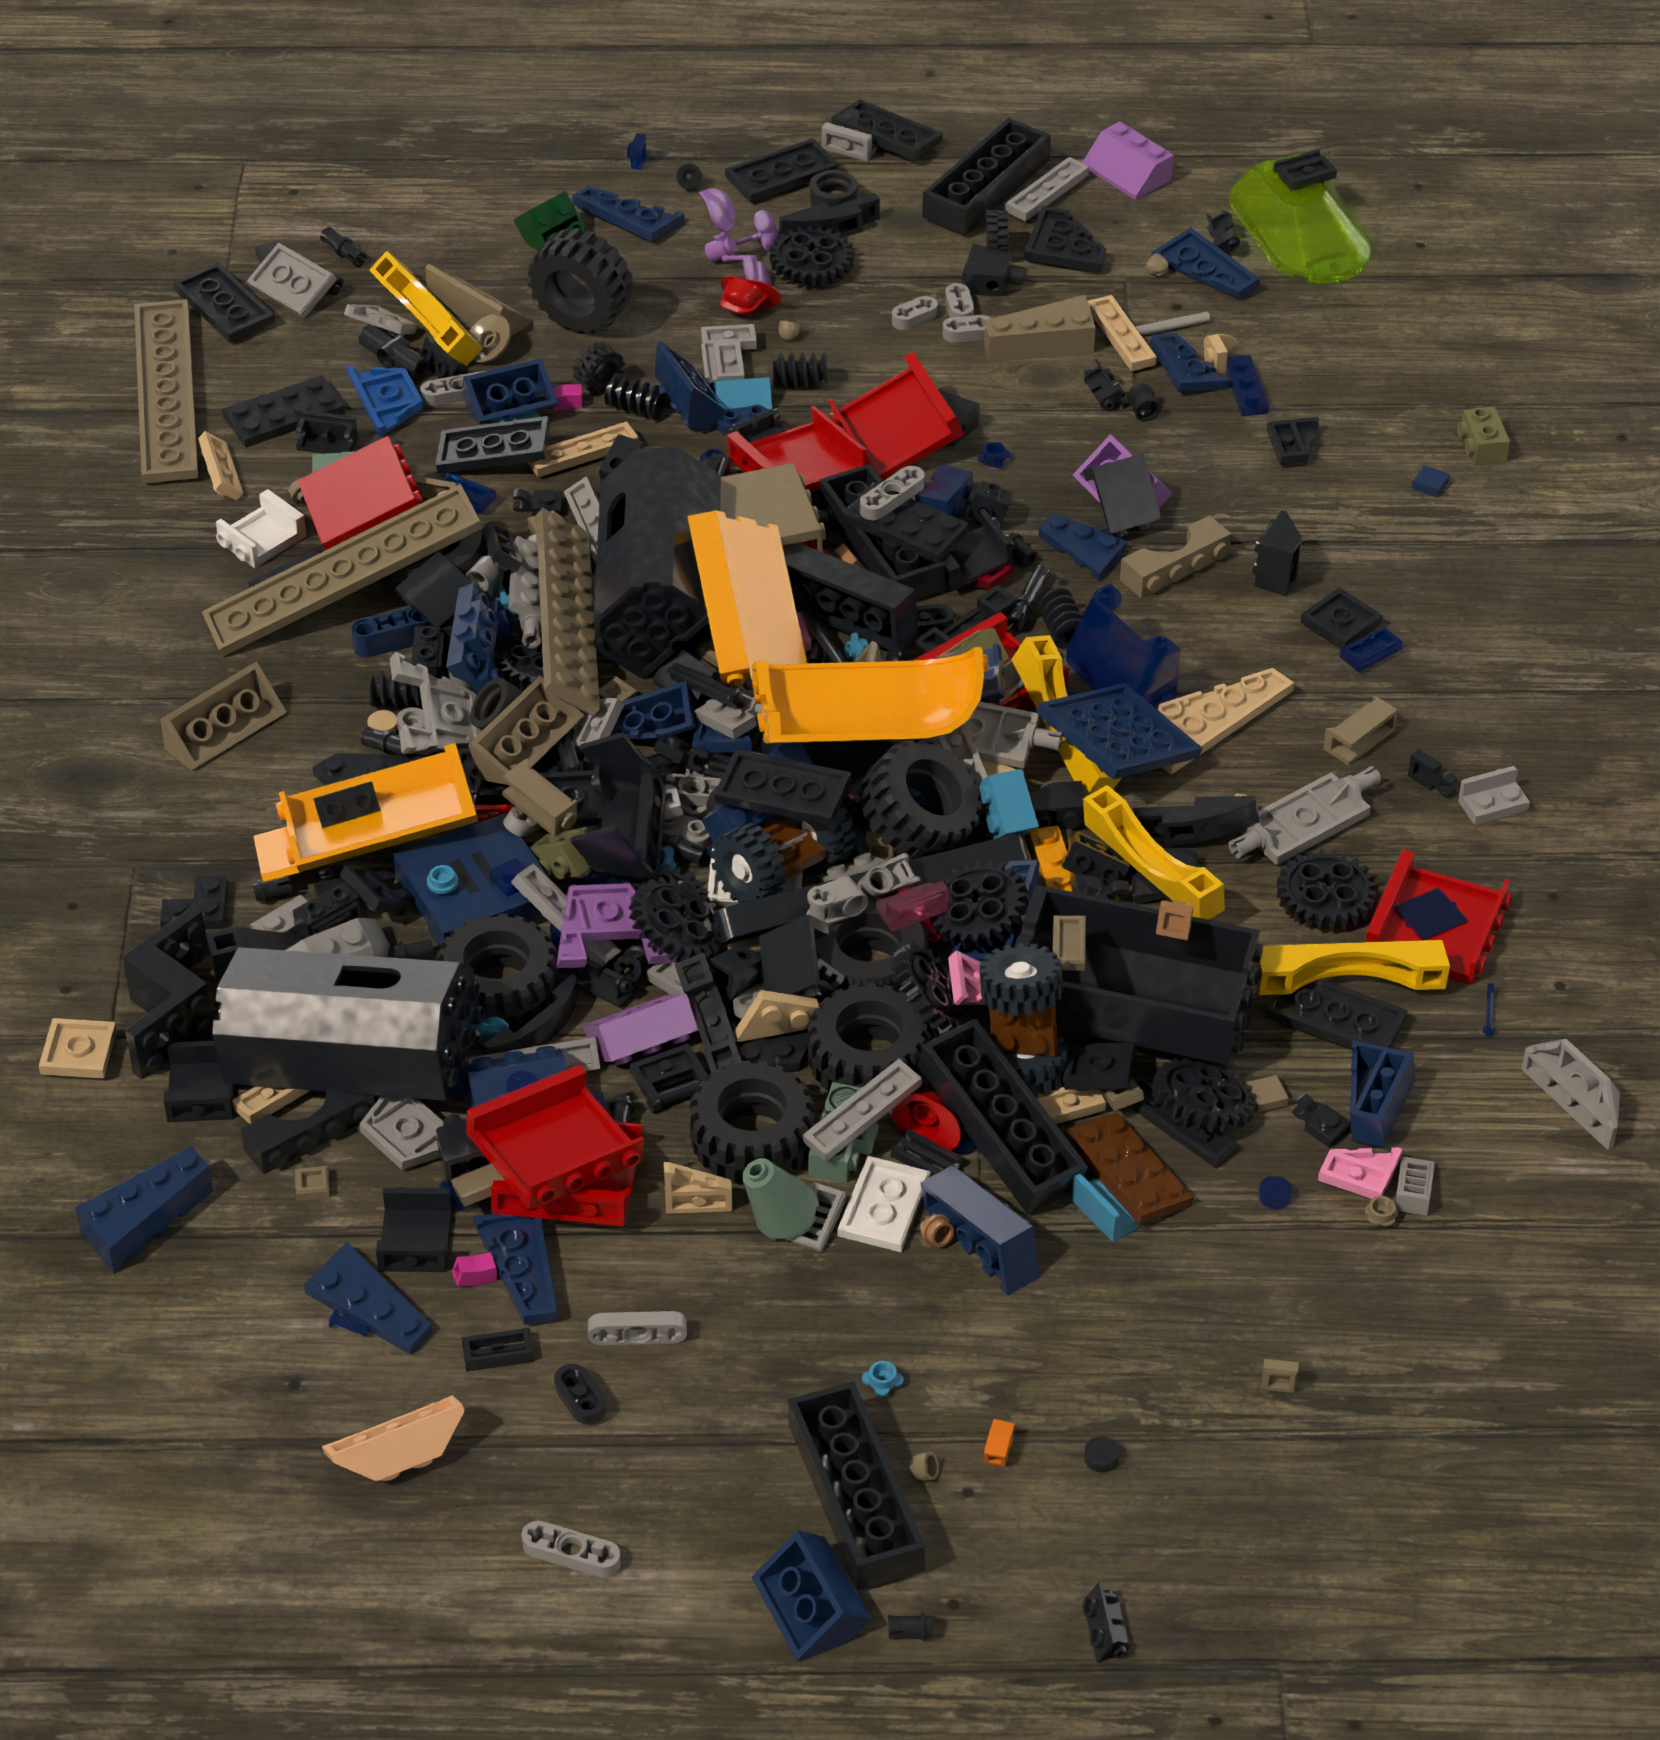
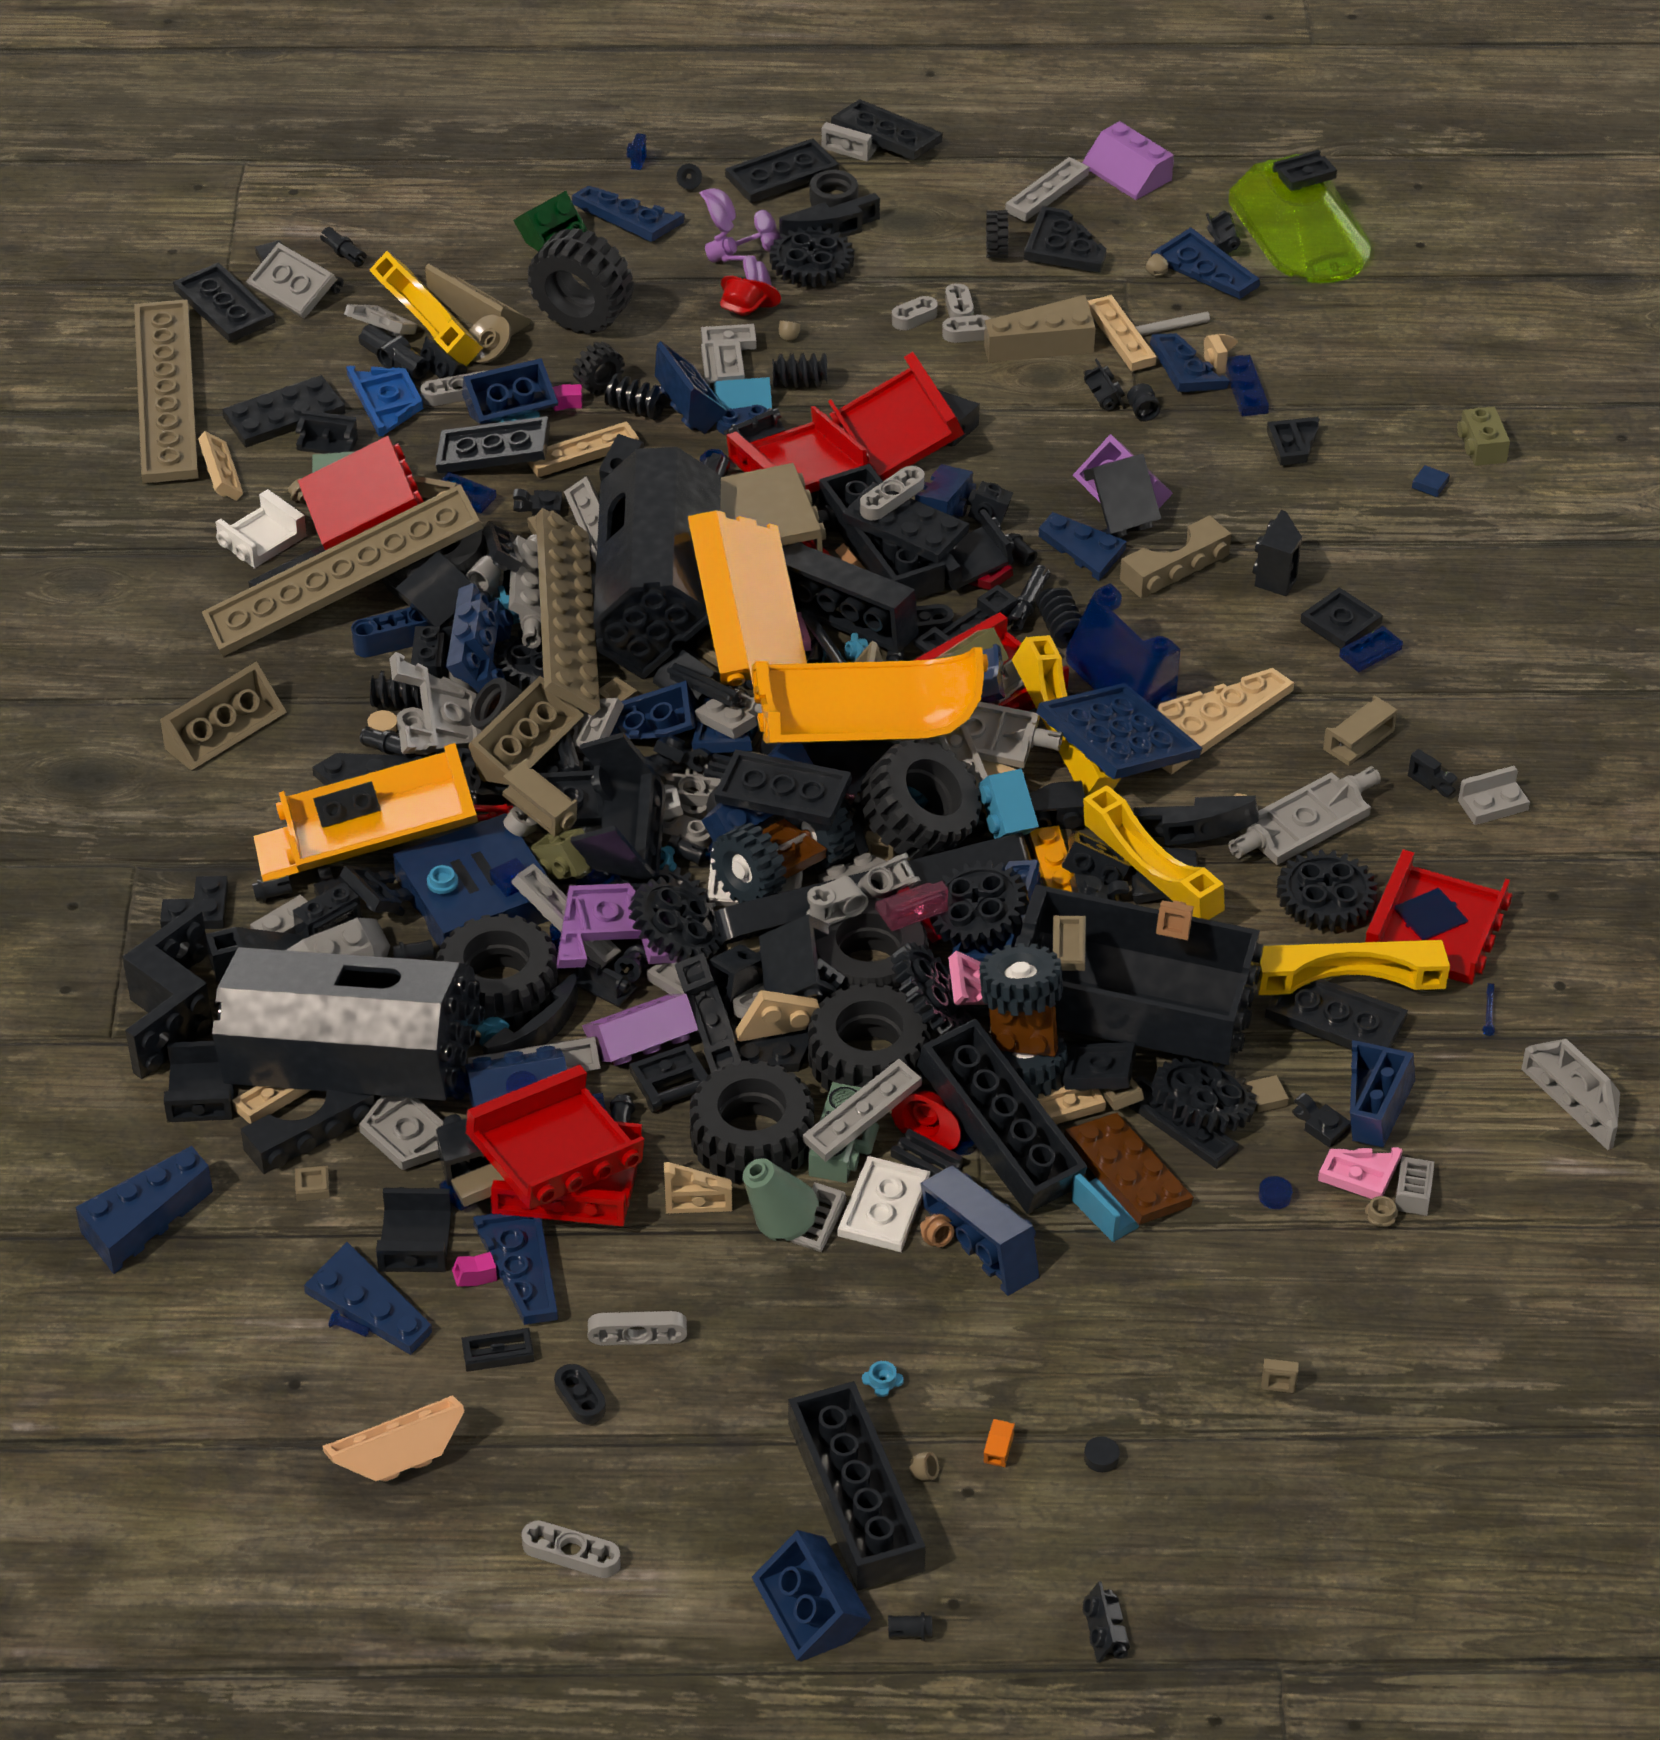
tan plate [39,1018,117,1079] -> none
black brick [922,118,1051,235] -> none
black torso [962,244,1025,297] -> none
clear blue plate [978,442,1010,468] -> none

